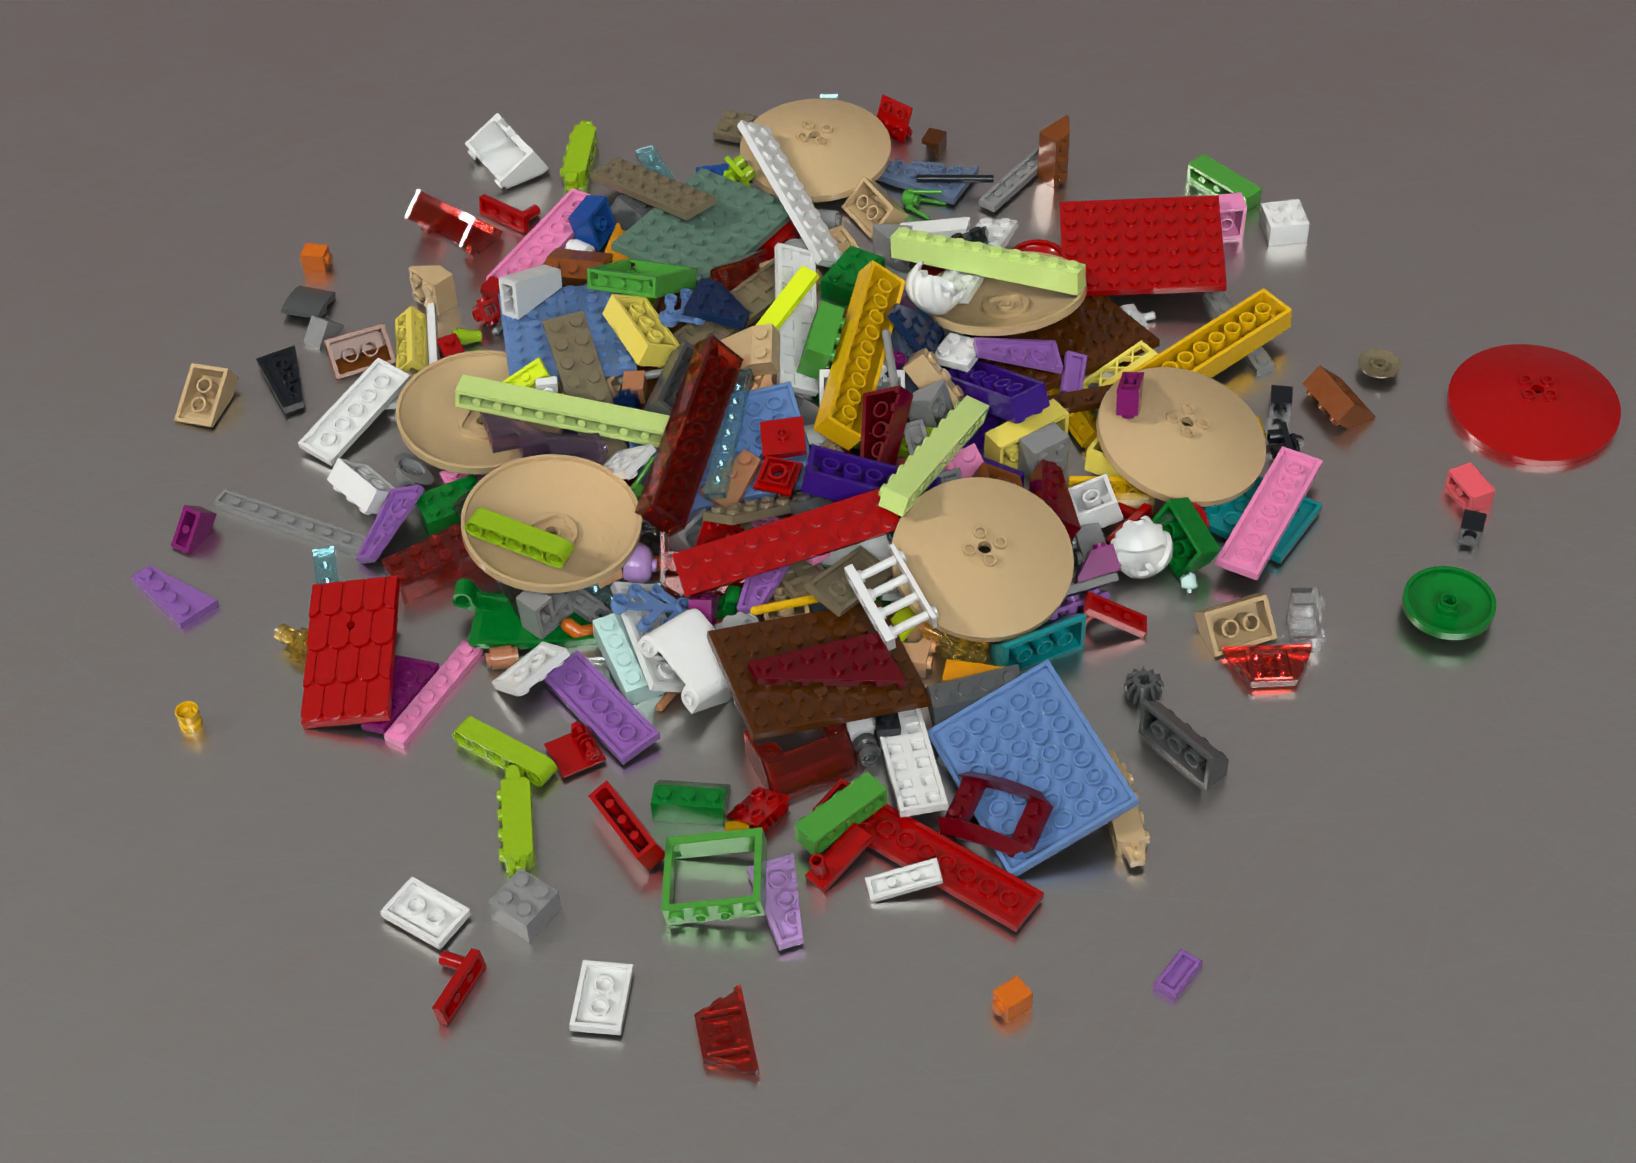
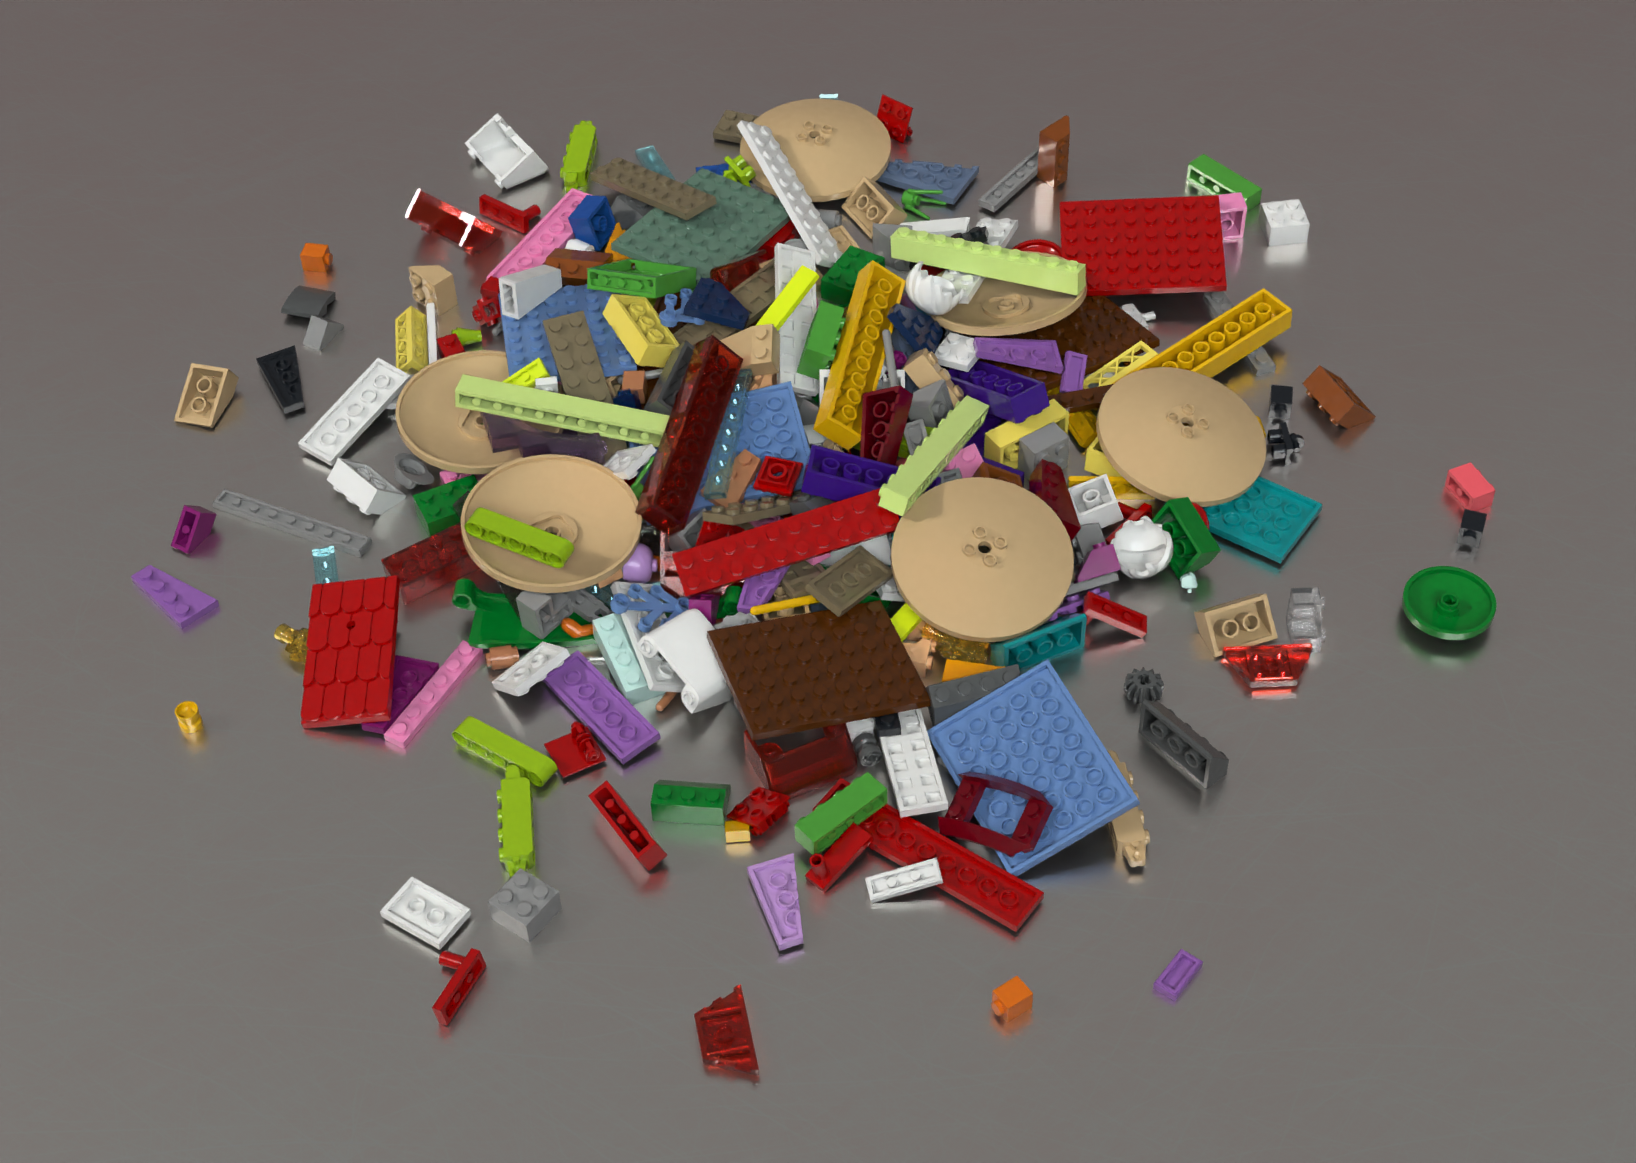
slope [323,323,396,380] -> none
medium lavender wing [355,484,425,564] -> none
white plate [569,960,634,1035] -> none
bright green window [661,827,767,925] -> none
dark red wing [747,631,907,687] -> none
red plate [760,416,807,460] -> none
white fence [844,543,939,651] -> none
black bar [917,175,994,183] -> none
reddish brown panel [922,128,947,159] -> none
magenta slope [1116,372,1144,419] -> none
bright pink plate [1215,446,1323,580] -> none
dark tan dish [1358,348,1401,379] -> none
red dish [1447,344,1621,467] -> none

